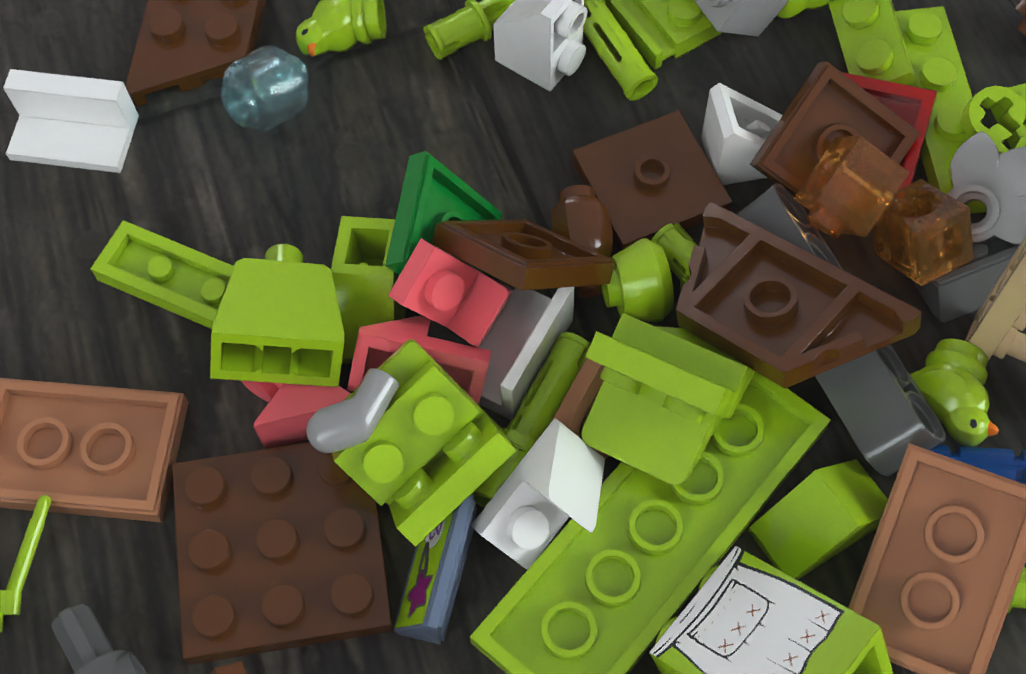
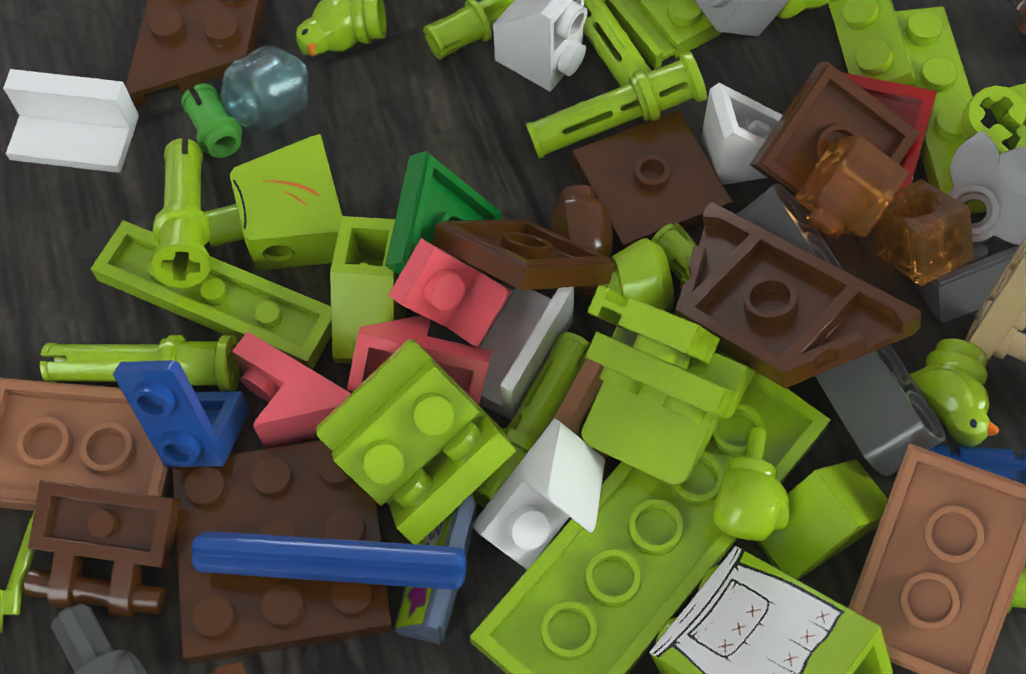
lime torso [210,244,345,387] -> none
light grey arm [306,368,399,453] -> none
none -> reddish brown plate [24,480,181,618]
none -> lime pin [40,335,241,392]
none -> blue bracket [113,360,250,467]
none -> lime pin [151,138,210,288]
none -> bright green pin [181,84,242,158]
none -> blue axle [191,531,467,590]
none -> lime torso [204,134,342,270]
none -> lime pin [526,50,708,158]
none -> lime plate [588,285,720,370]
none -> lime piece [712,427,790,541]

